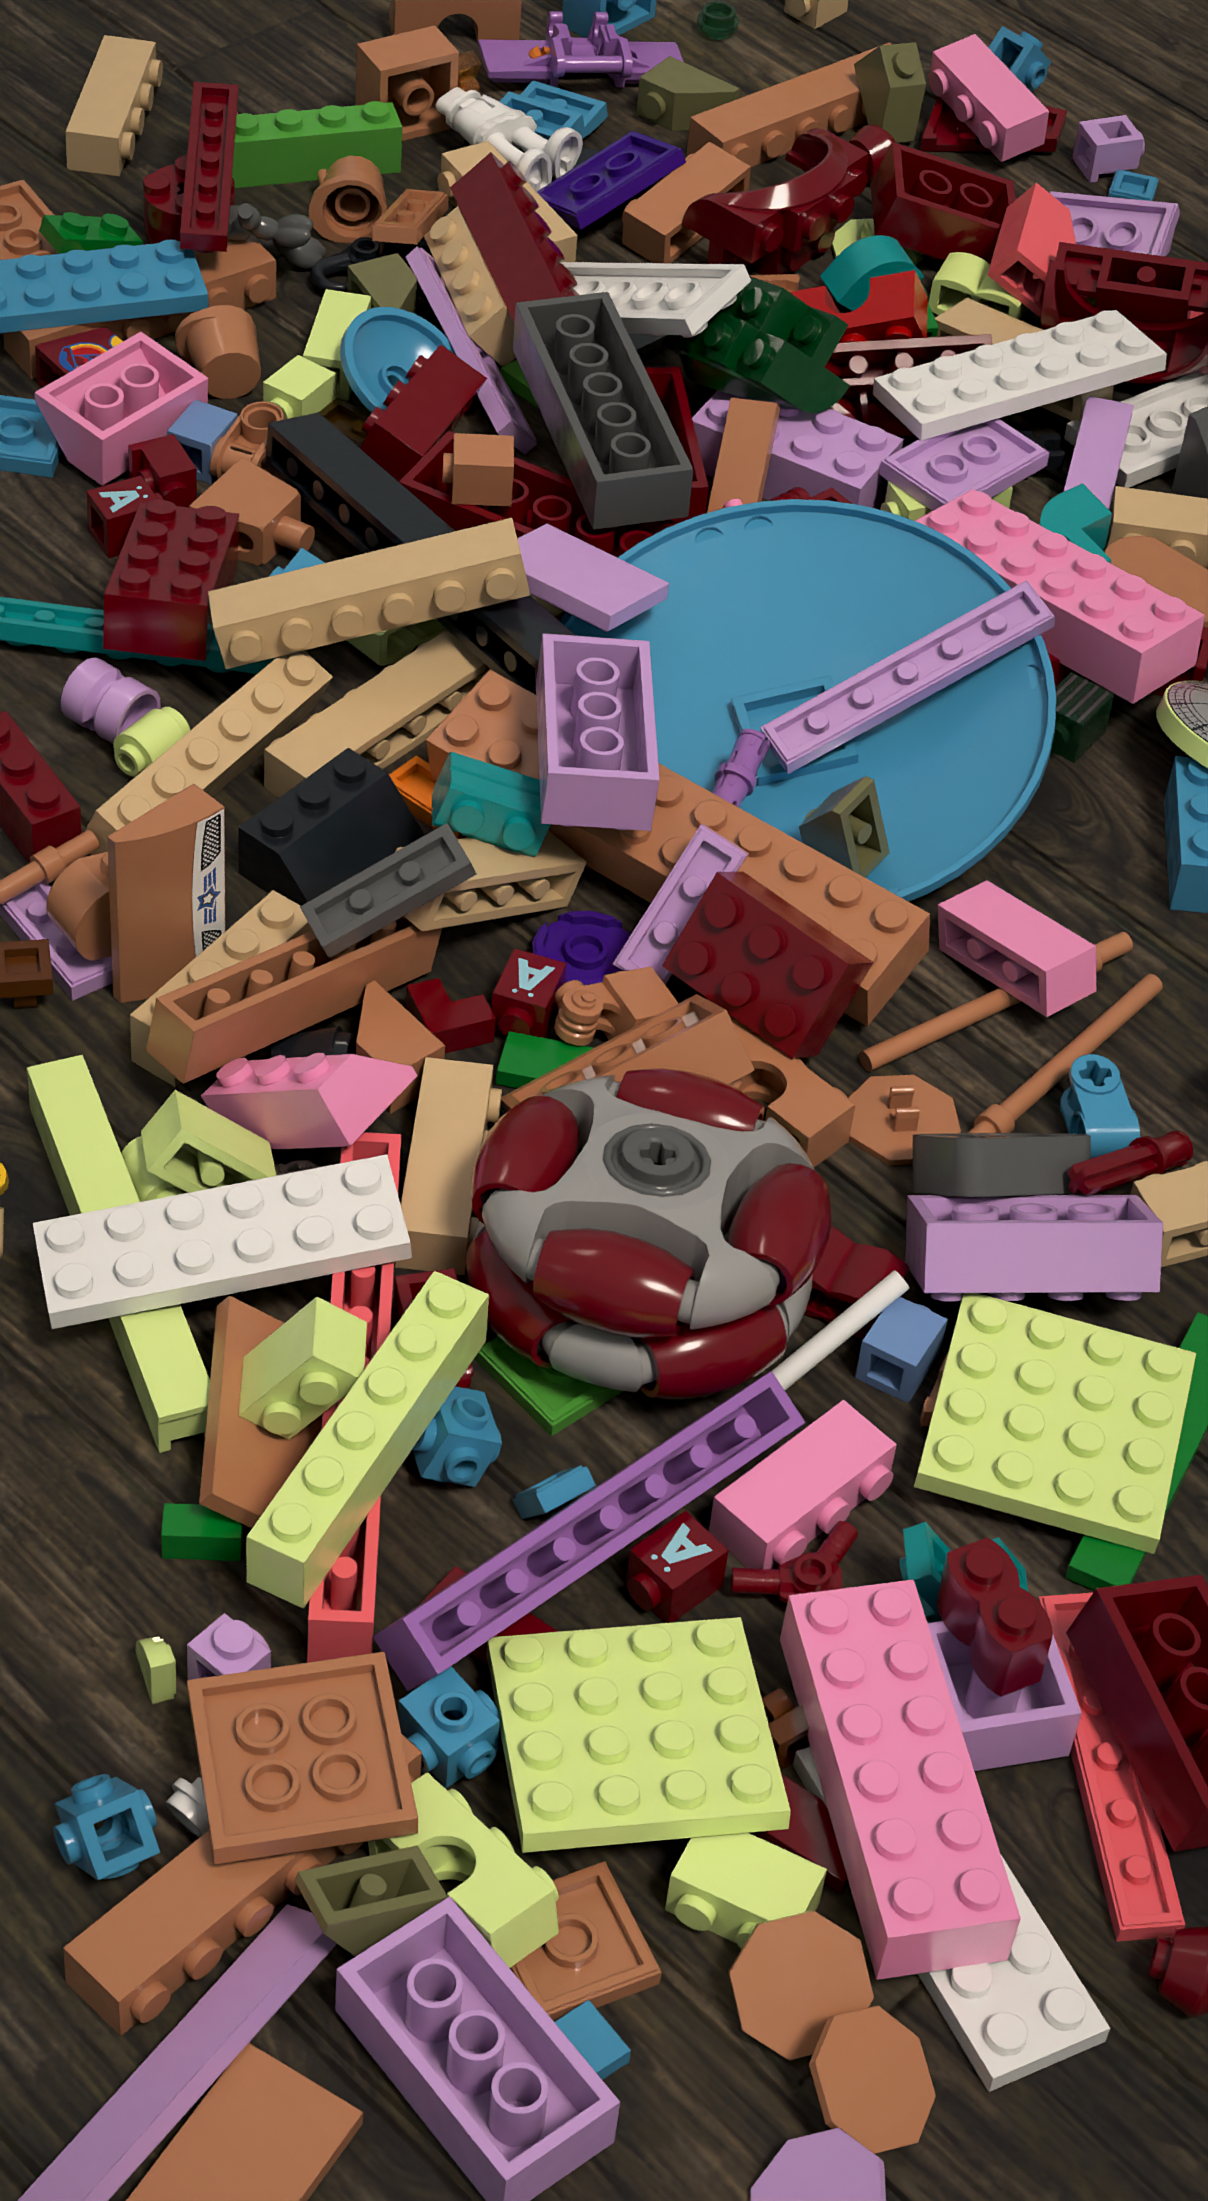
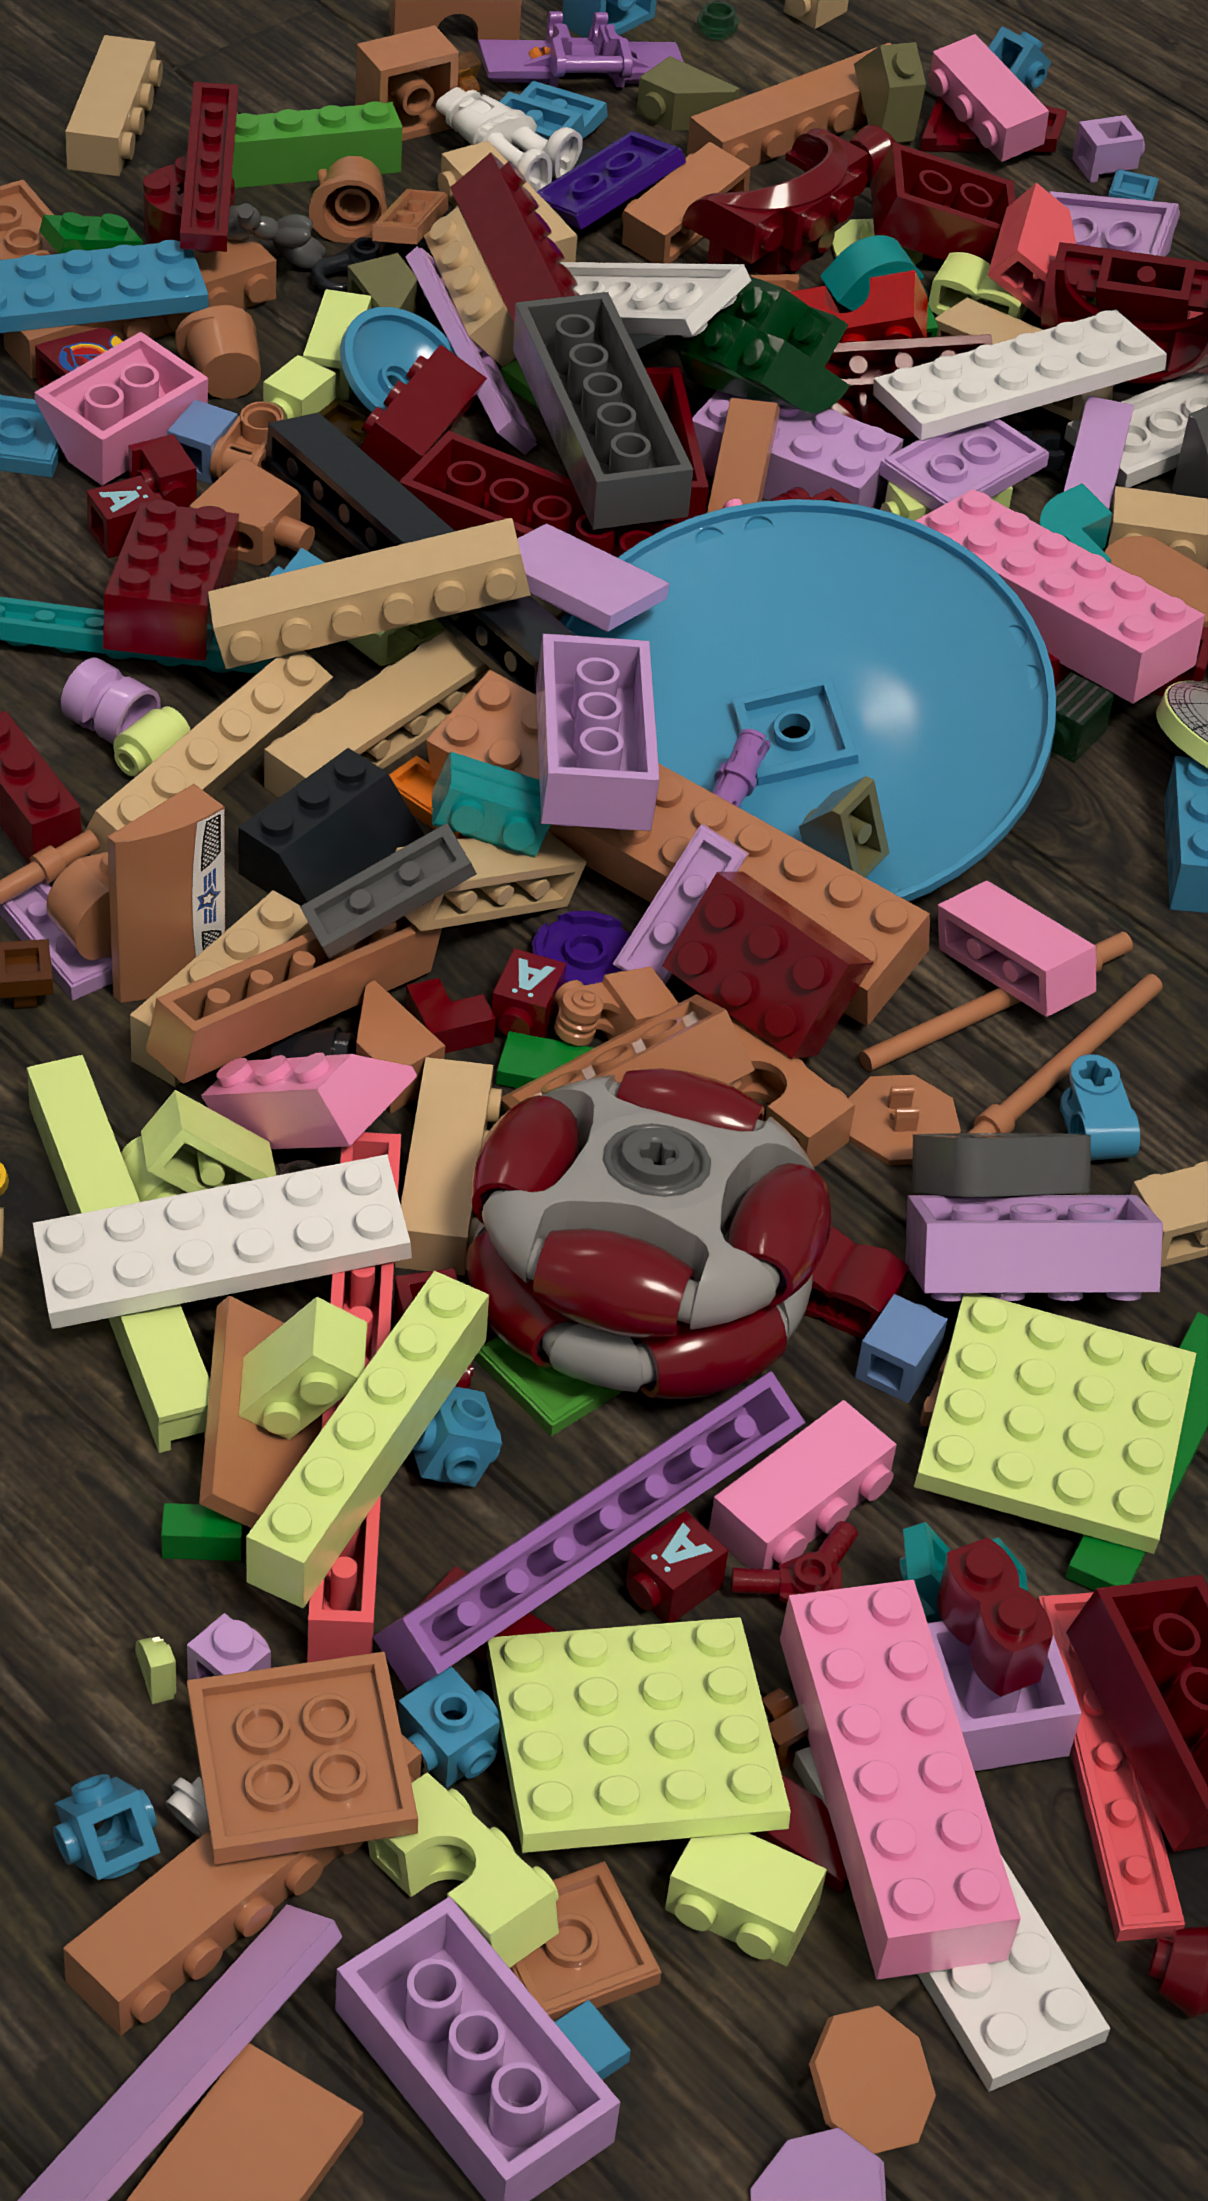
olive slope [295,1845,448,1957] -> none
nougat brick [442,433,514,506] -> none
dark azure tile [513,1465,596,1519] -> none
nougat piece [728,1910,874,2060] -> none
lavender tile [760,580,1055,774] -> none
white bar [772,1270,910,1390] -> none
dark red axle [1067,1130,1194,1196] -> none

